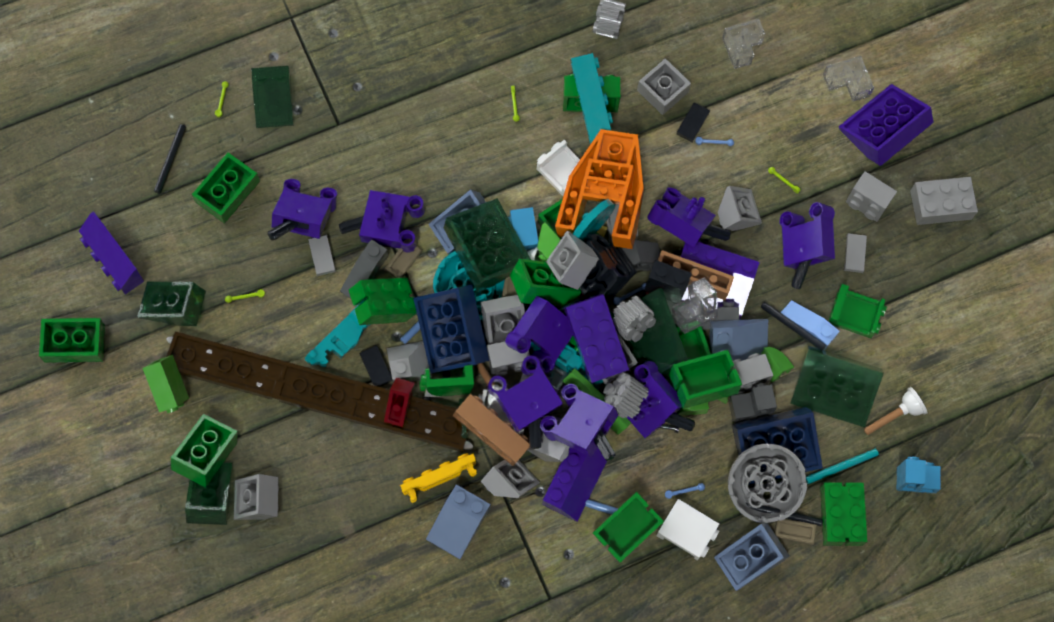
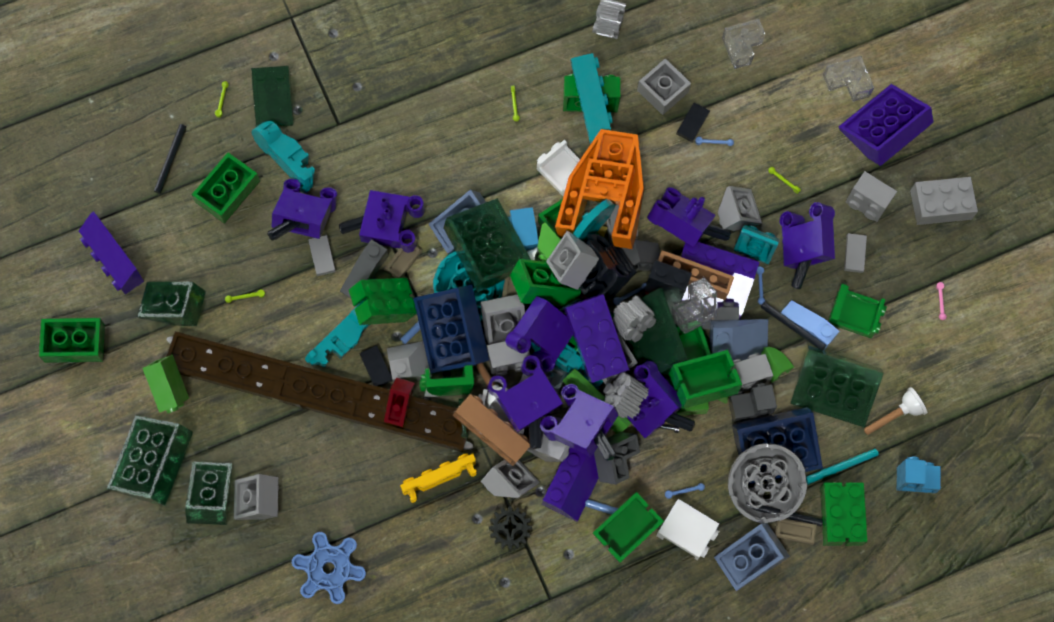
green brick [171,414,237,488] -> none
sand blue slope [426,485,491,559] -> none
none -> clear green slope [107,415,193,506]
none -> teal piece [252,121,315,194]
none -> medium blue plate [292,532,366,604]
none -> pearl dark grey gear [489,506,532,551]
none -> dark grey brick [594,432,640,485]
none -> teal slope [733,225,779,265]
none -> medium blue hinge [756,267,765,305]
none -> bright pink hinge [936,282,947,320]

